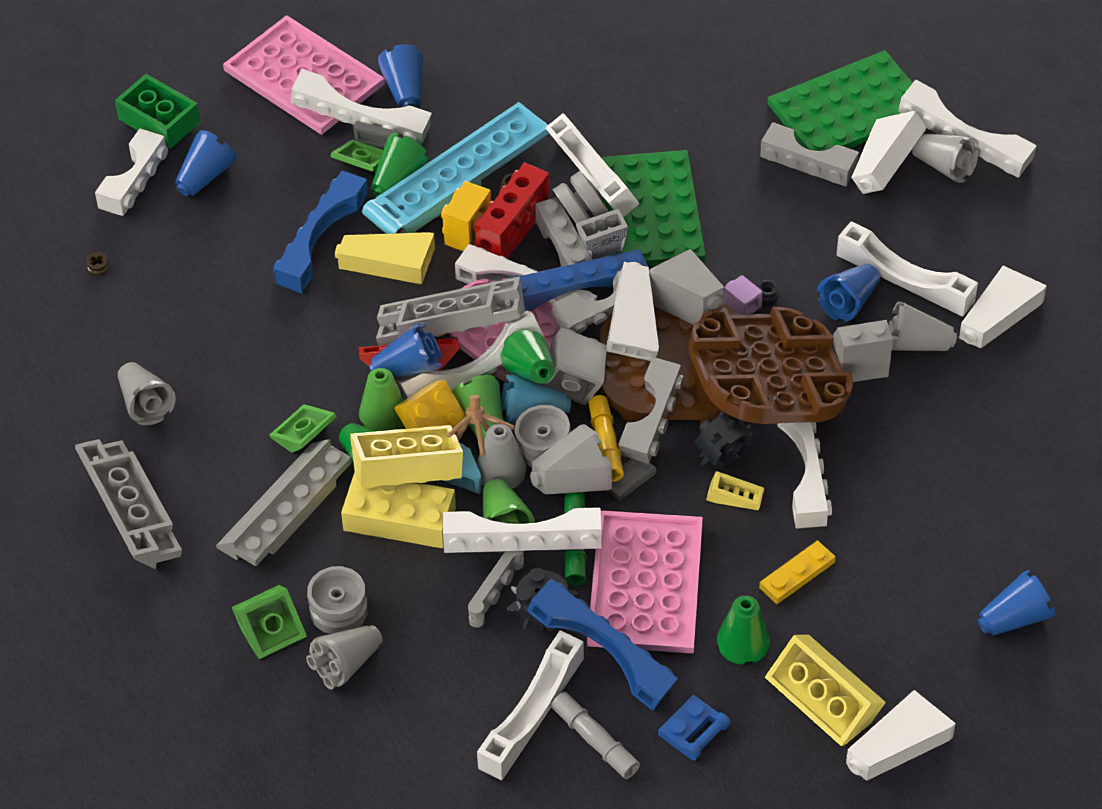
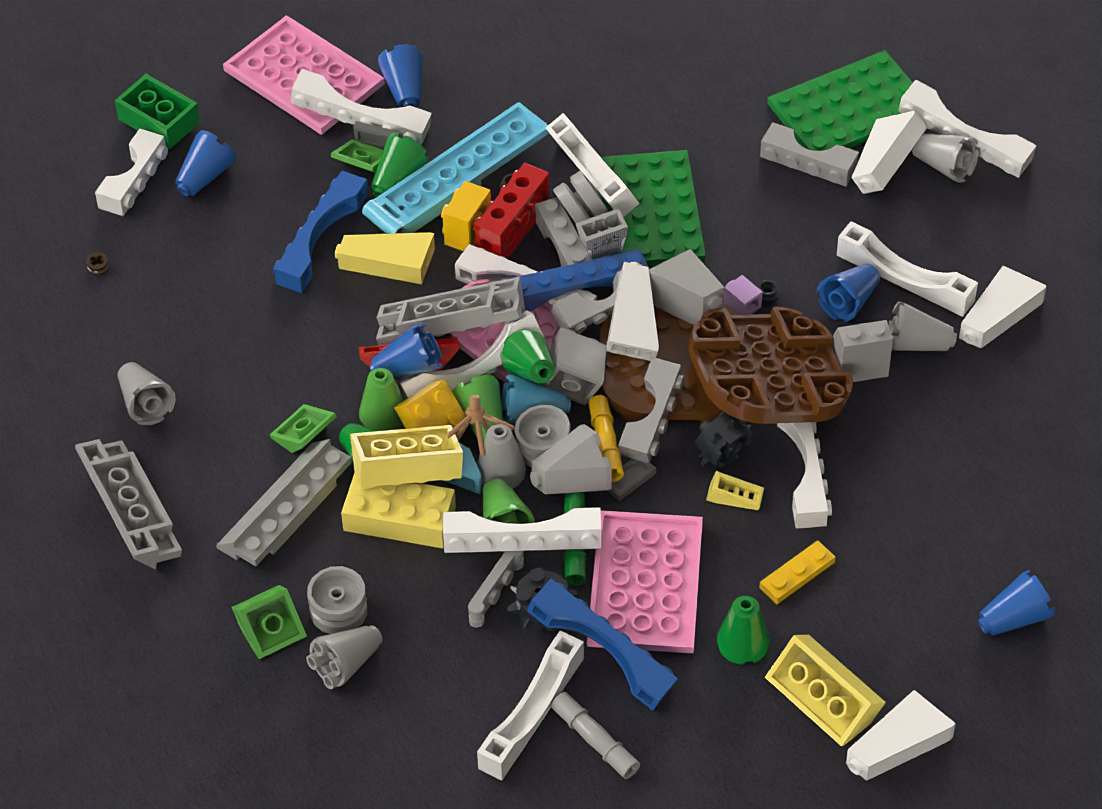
blue plate [658,695,731,761] -> none

